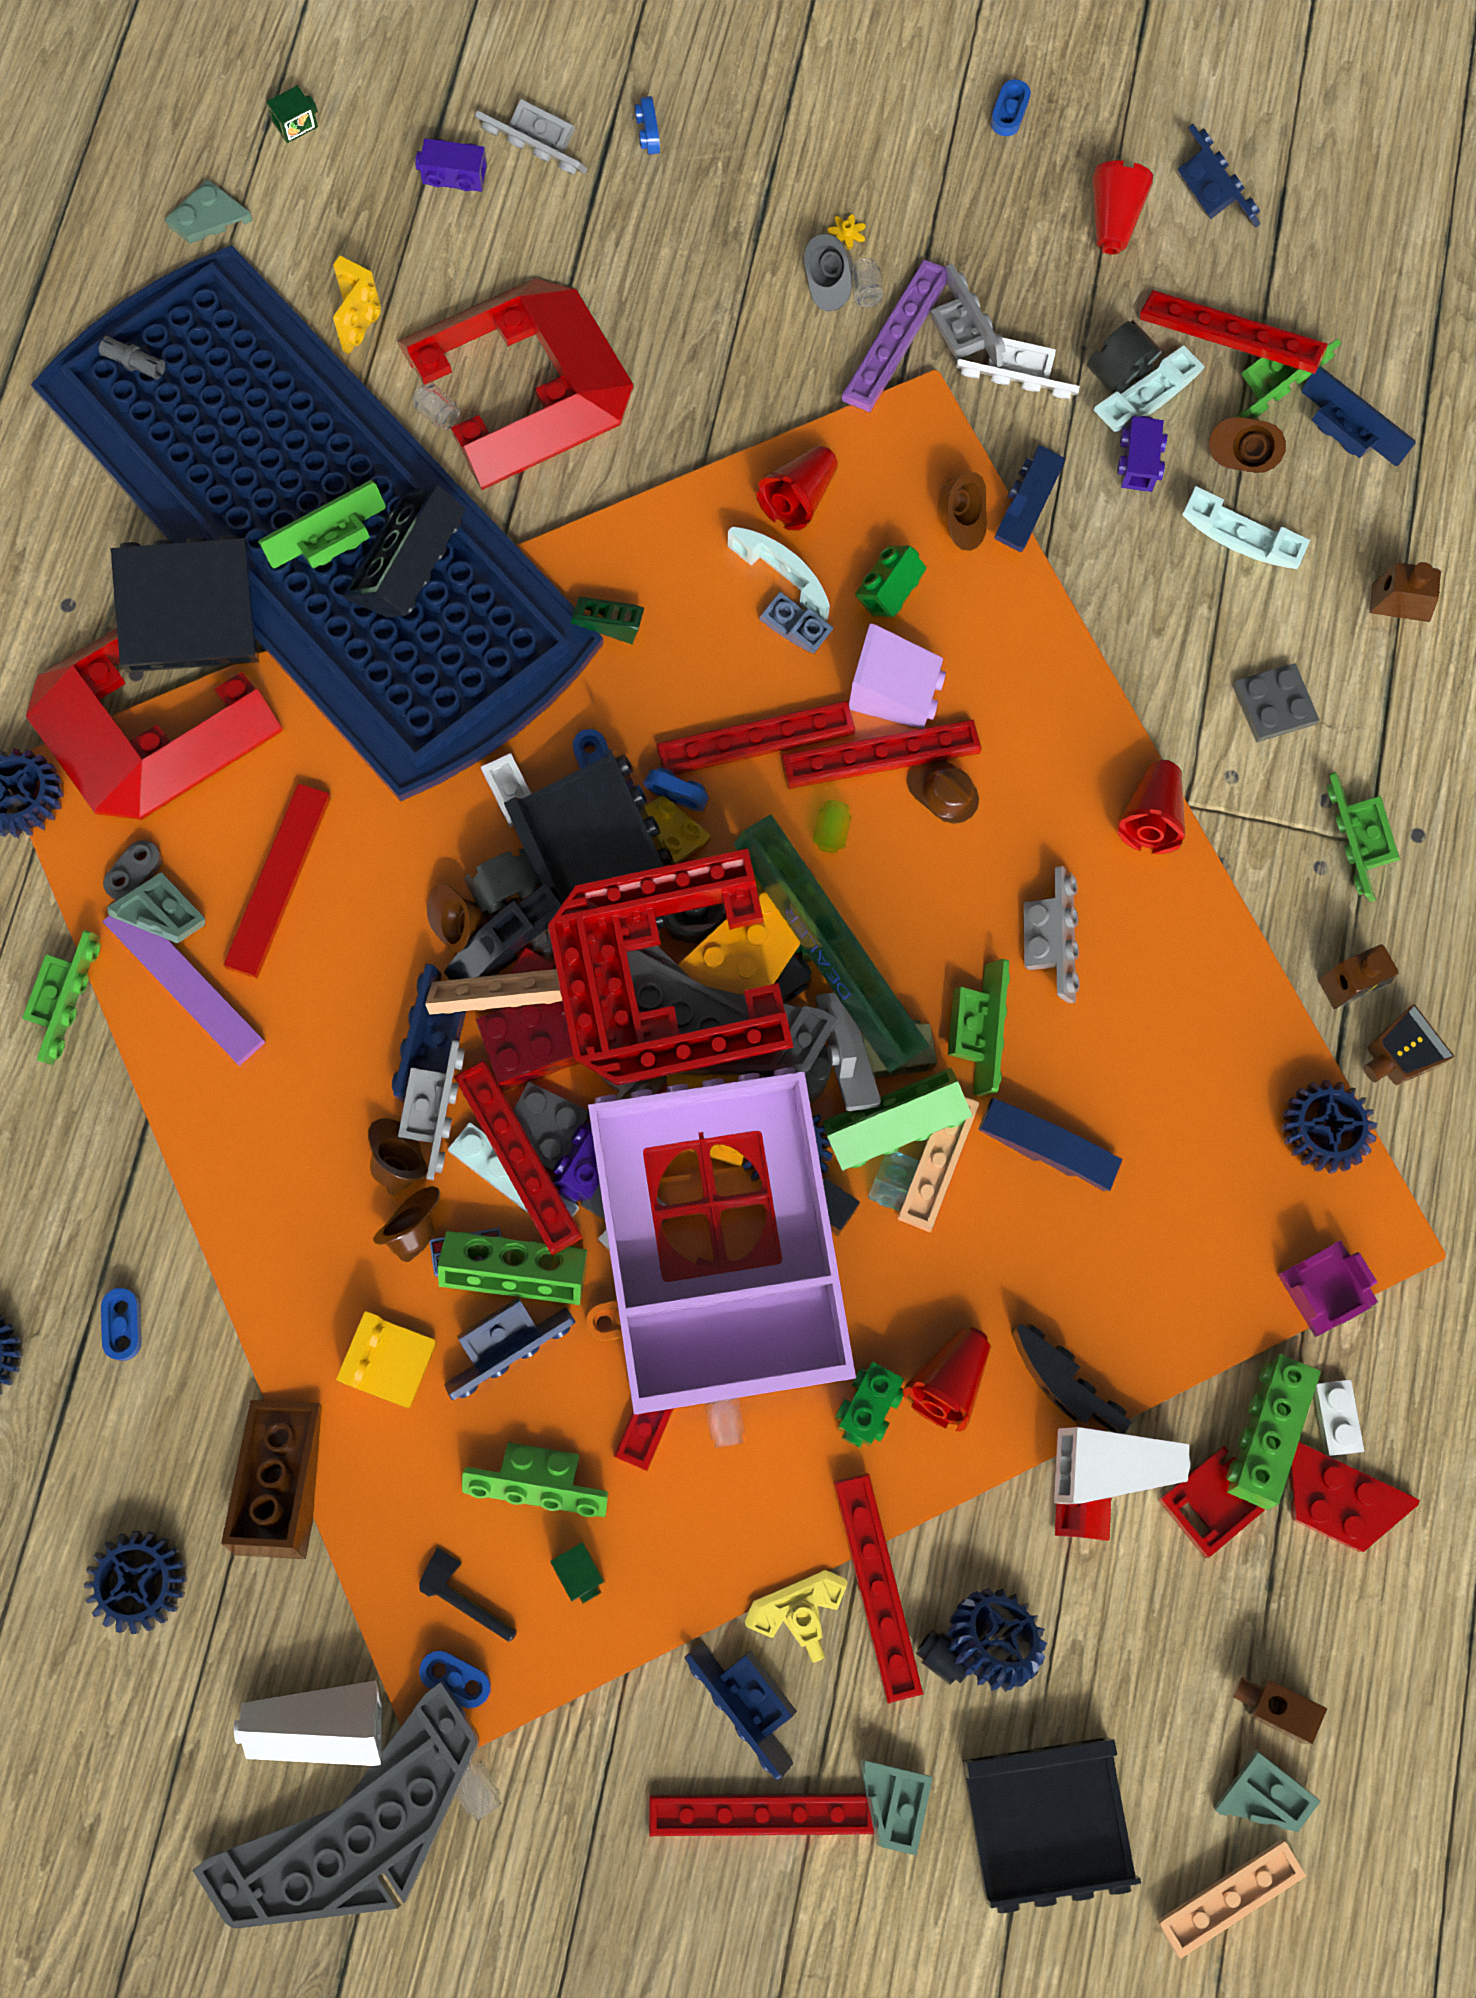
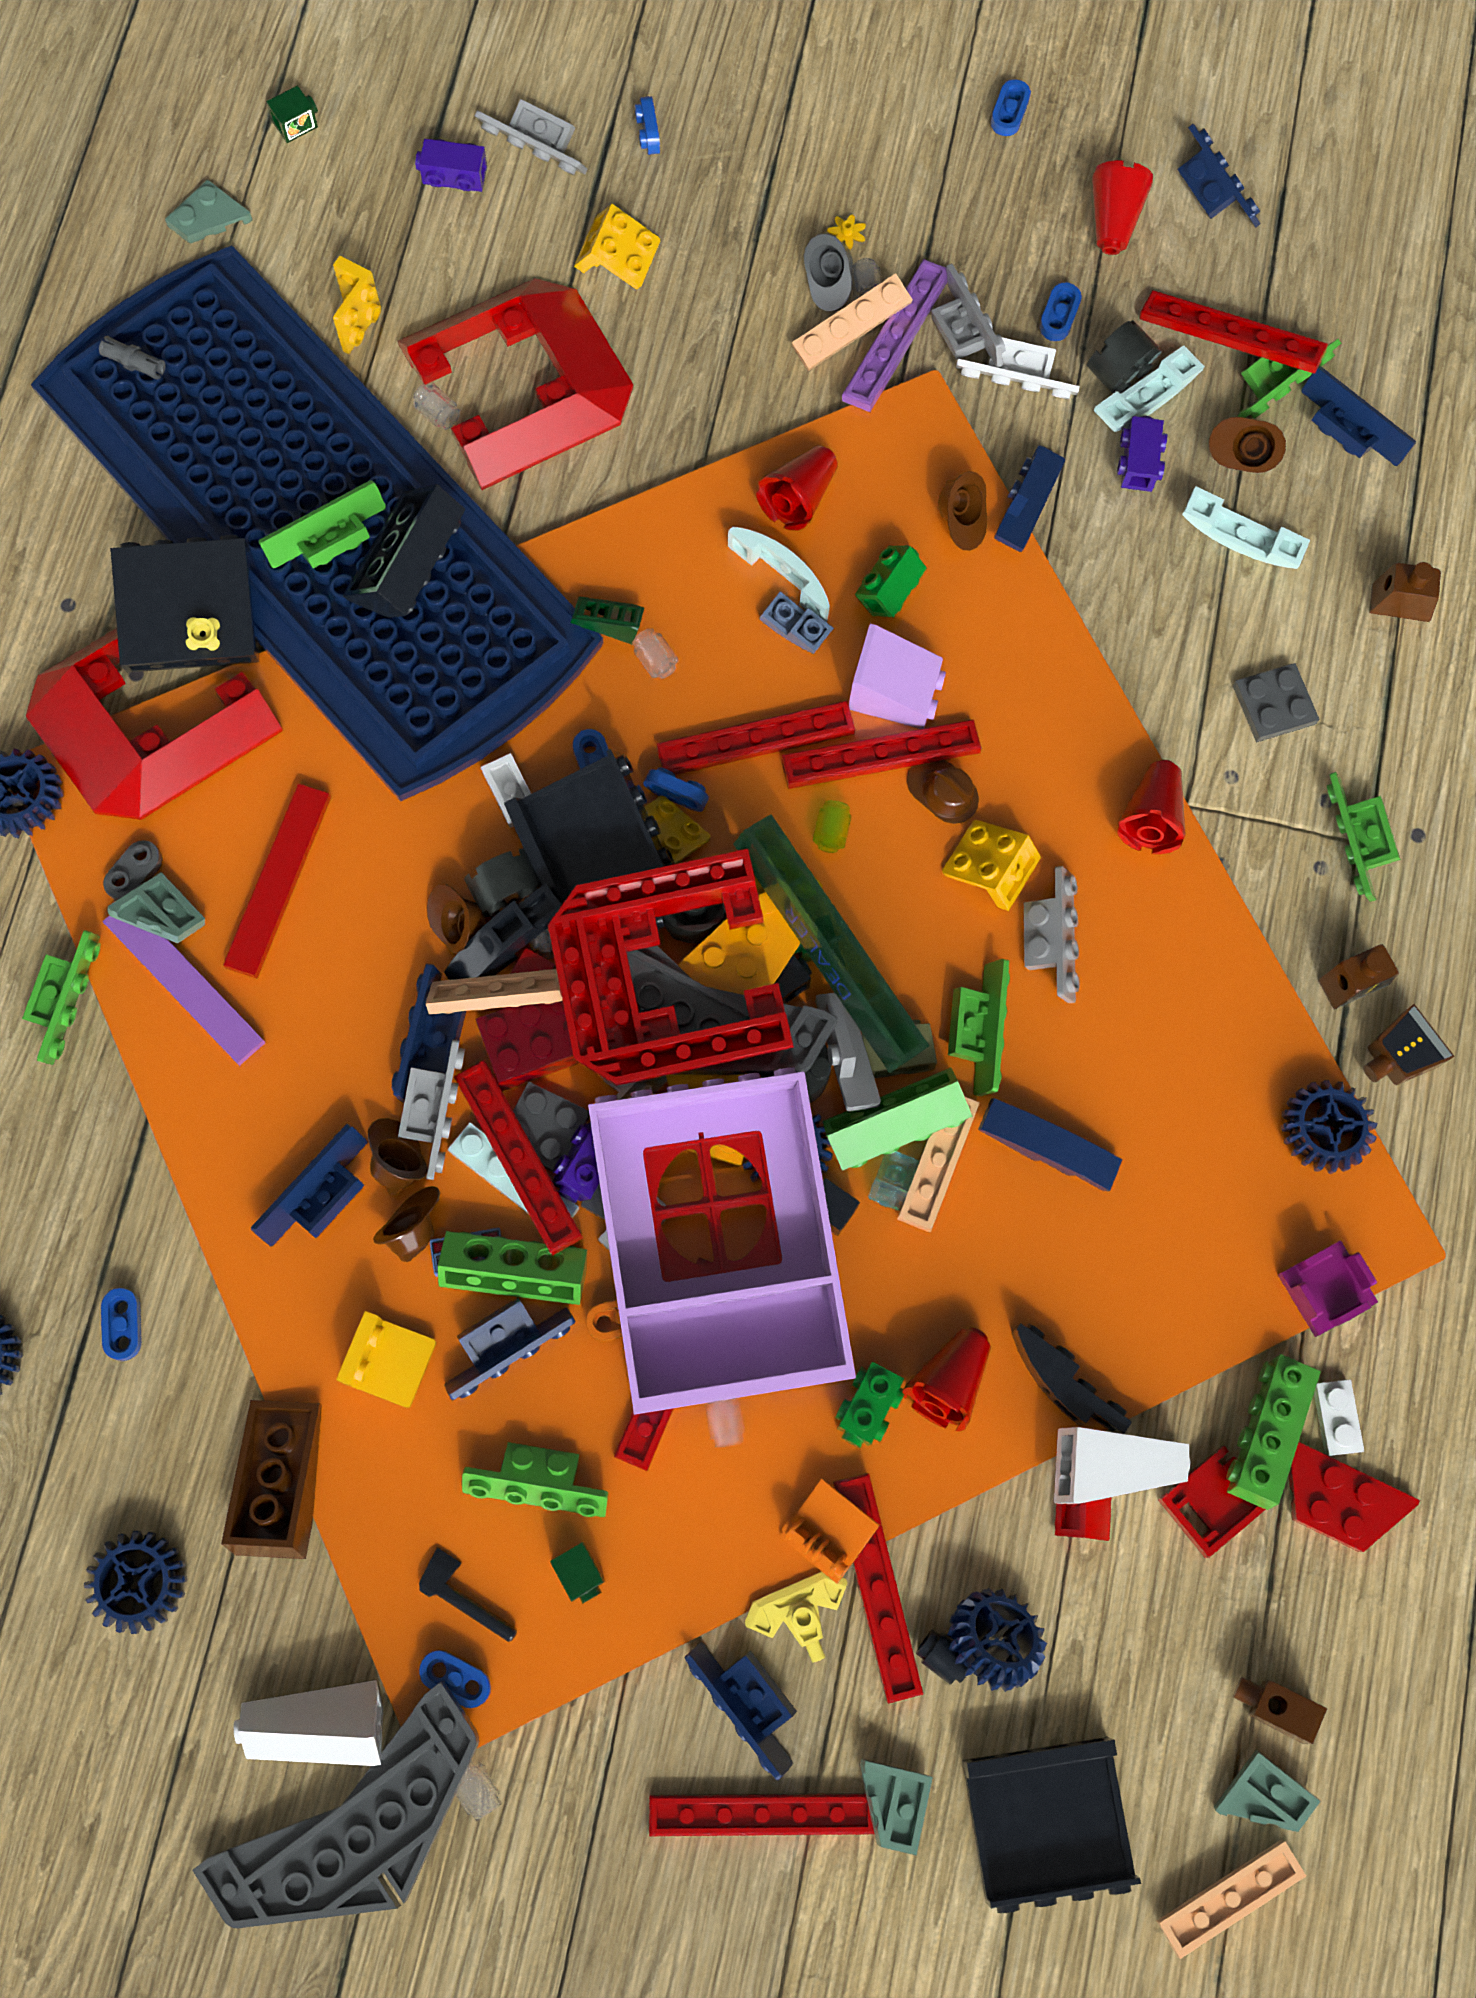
none -> light yellow plate [186,617,220,651]
none -> dark blue bracket [251,1124,367,1246]
none -> yellow bracket [574,203,660,289]
none -> clear brick [632,628,678,679]
none -> orange hinge [780,1478,880,1584]
none -> light nougat plate [792,273,912,372]
none -> yellow bracket [942,820,1041,911]
none -> blue plate [1039,283,1082,341]

